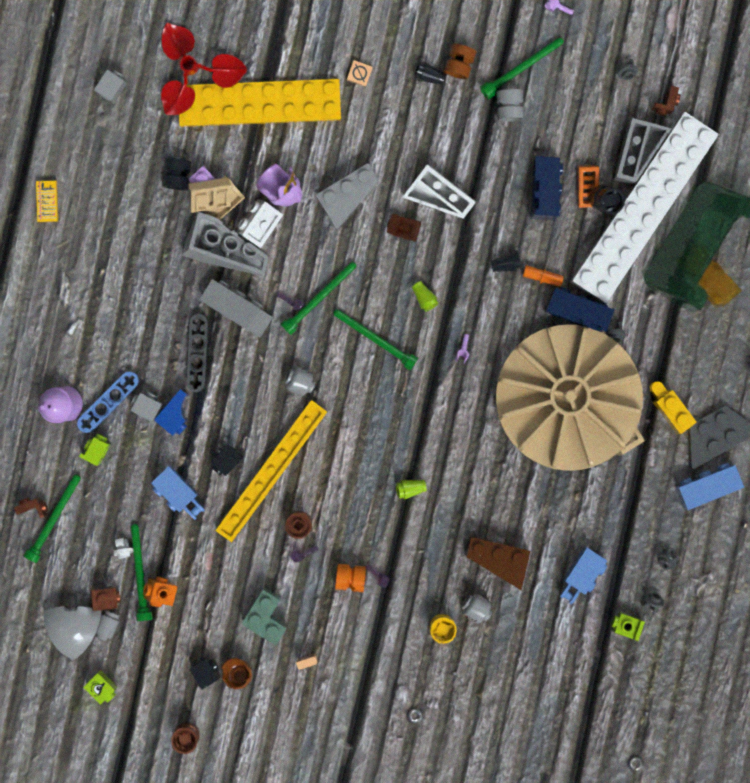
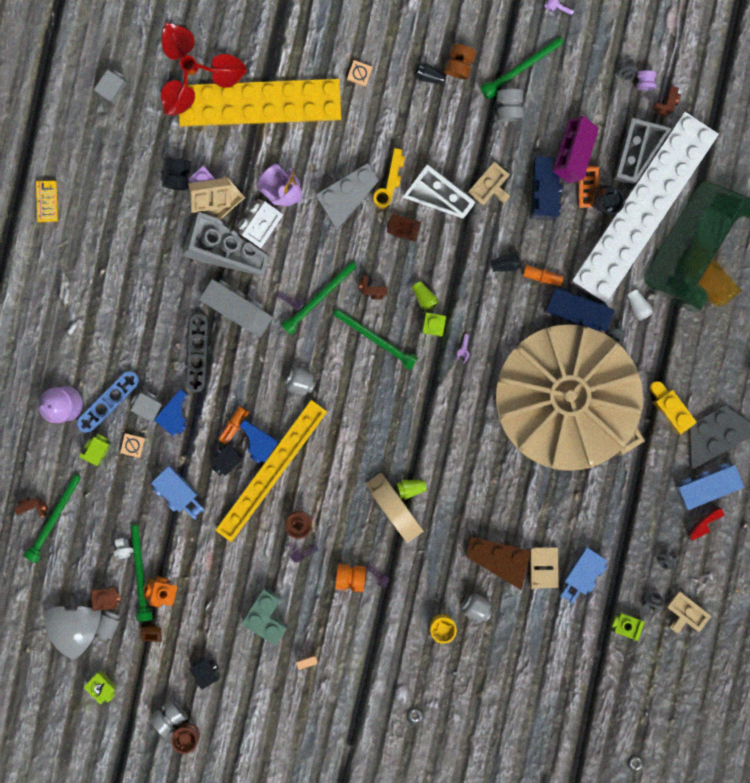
dark orange hair [222,658,252,690] -> none
none -> light nougat tile [120,433,145,458]
none -> reddish brown slope [141,623,162,642]
none -> light grey wheel [149,699,188,737]
none -> orange axle [218,406,250,444]
none -> blue arch [240,420,279,463]
none -> copper bracket [359,274,388,300]
none -> tan arch [365,473,424,543]
none -> yellow plate [373,148,405,209]
none -> lime brick [422,313,446,337]
none -> tan plate [468,162,510,206]
none -> tan piece [529,547,558,589]
none -> magenta brick [553,115,599,184]
none -> white cone [627,289,653,321]
none -> lavender wheel [636,71,657,90]
none -> tan plate [666,591,711,633]
none -> red slope [687,507,725,541]

